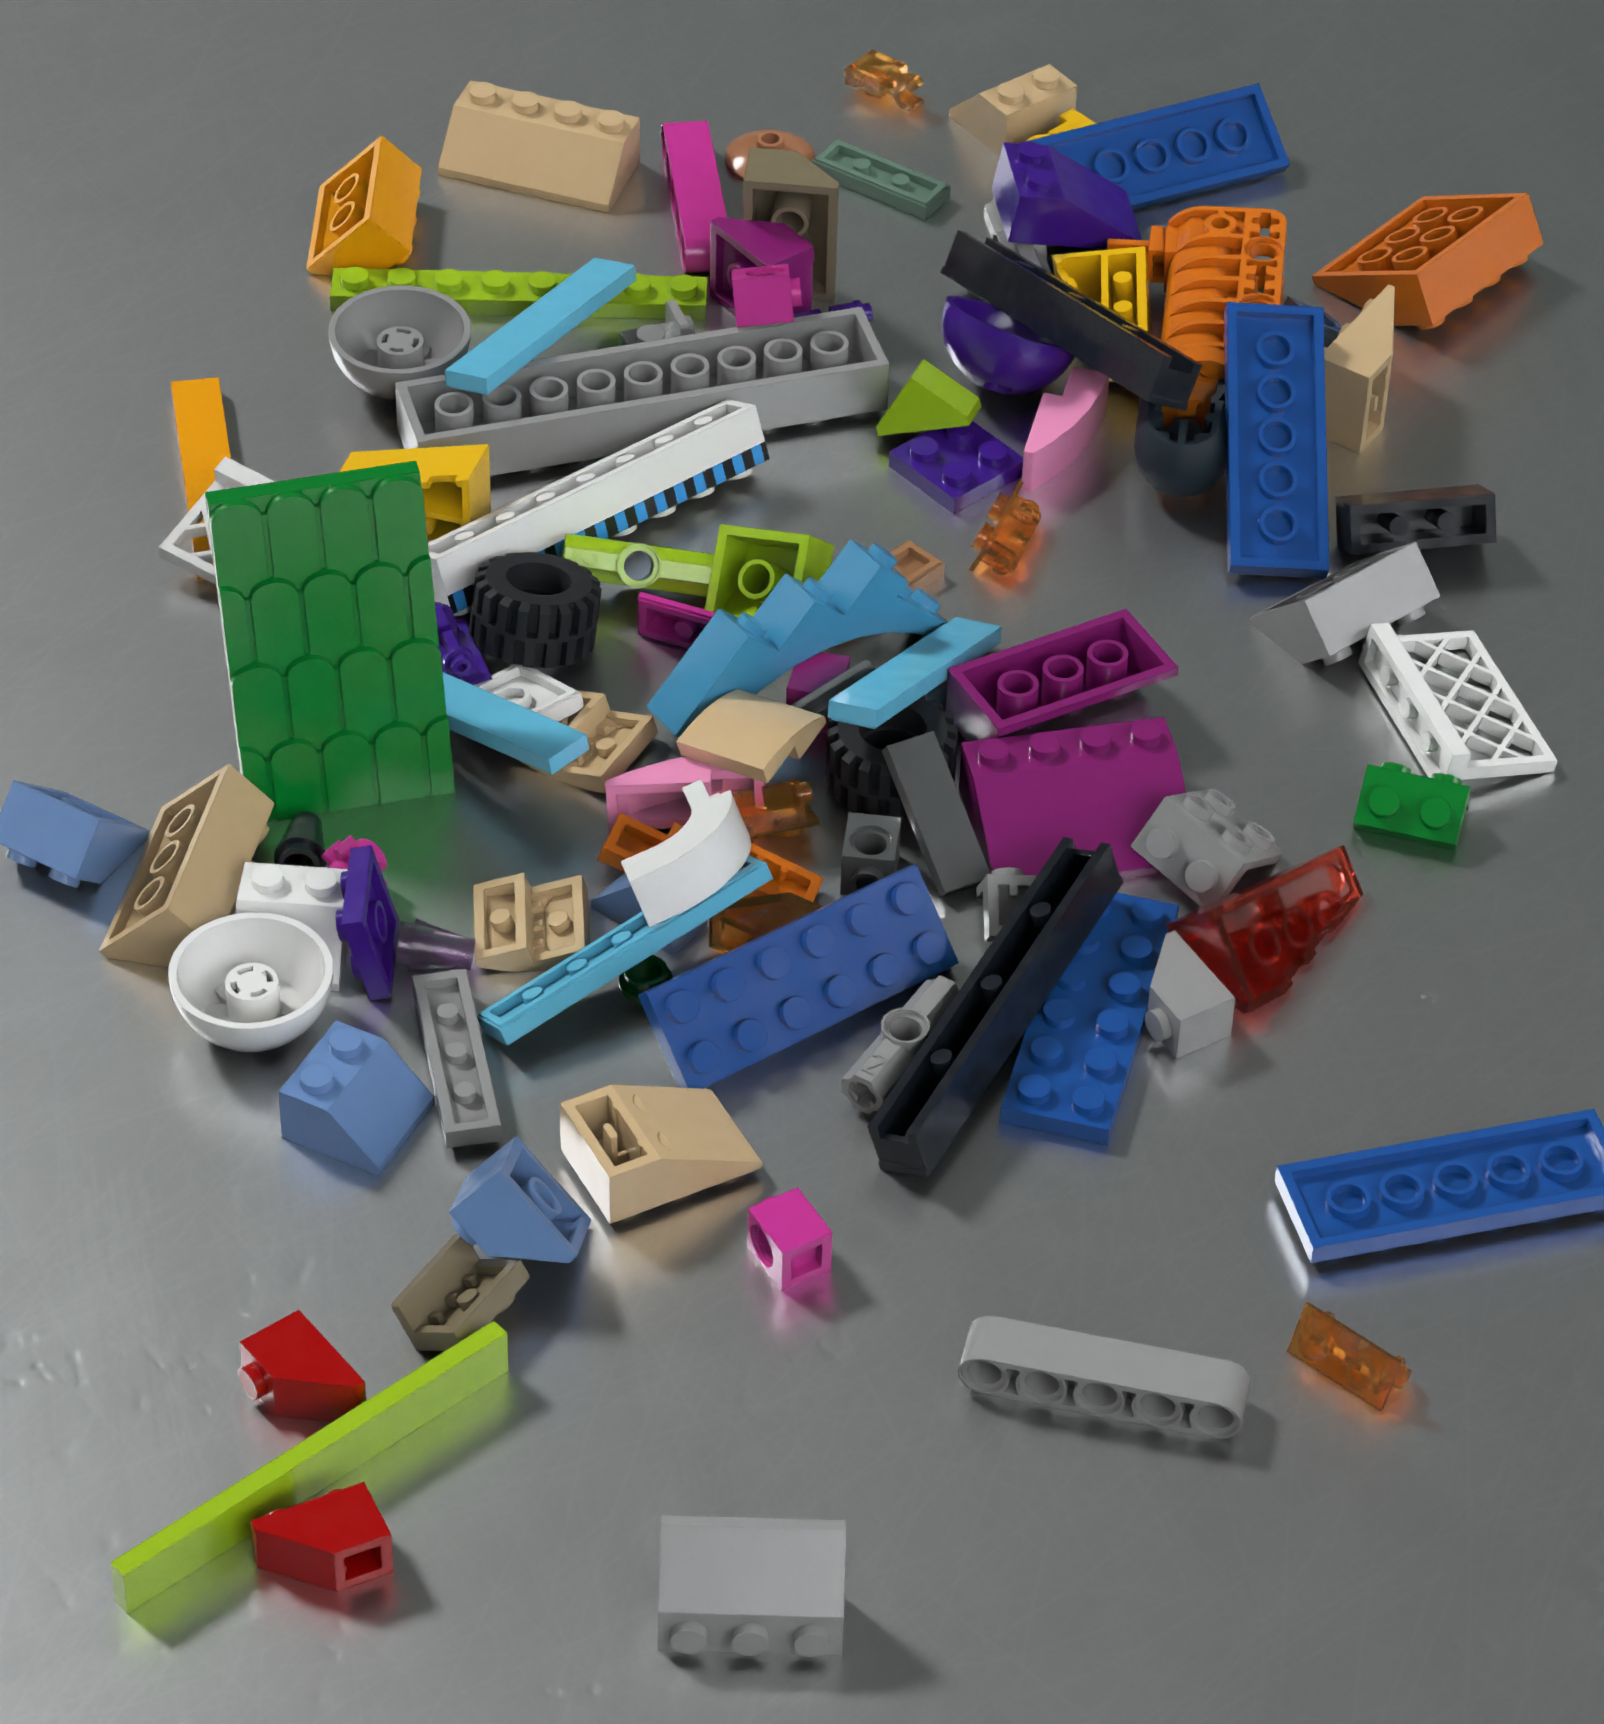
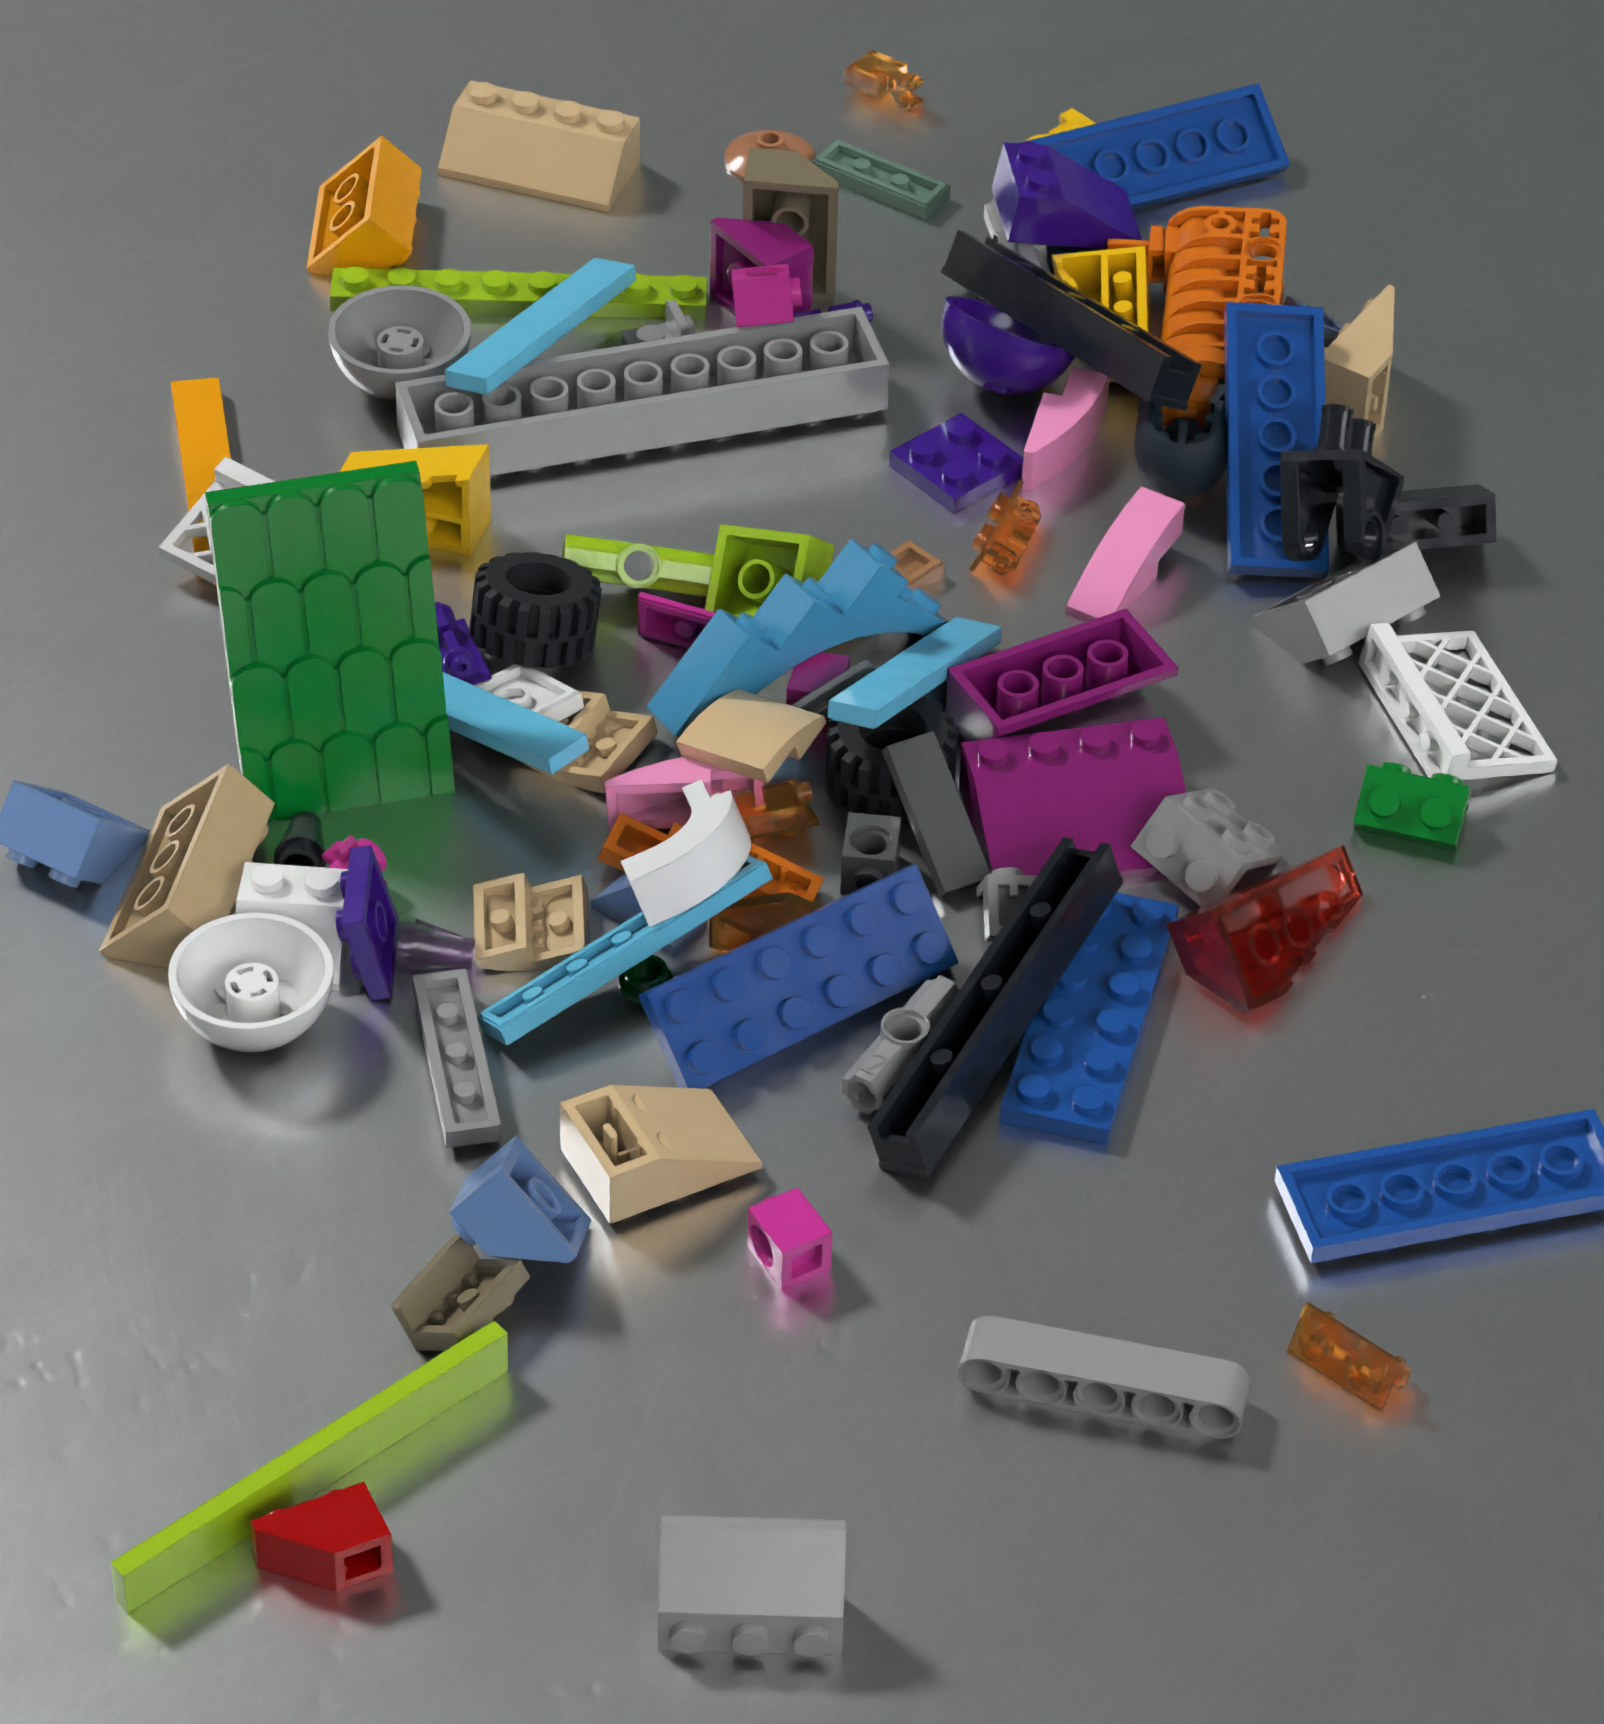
red slope [238,1310,366,1423] -> none
medium blue slope [278,1020,435,1176] -> none
white brick [428,399,770,616] -> none
dark pink beam [661,120,727,273] -> none
lime slope [876,359,981,436] -> none
tan slope [949,64,1077,157] -> none
light grey slope [1145,931,1235,1059] -> none
orange slope [1312,193,1544,330] -> none
none -> bright pink slope [1066,486,1185,622]
none -> black piece [1280,404,1404,562]

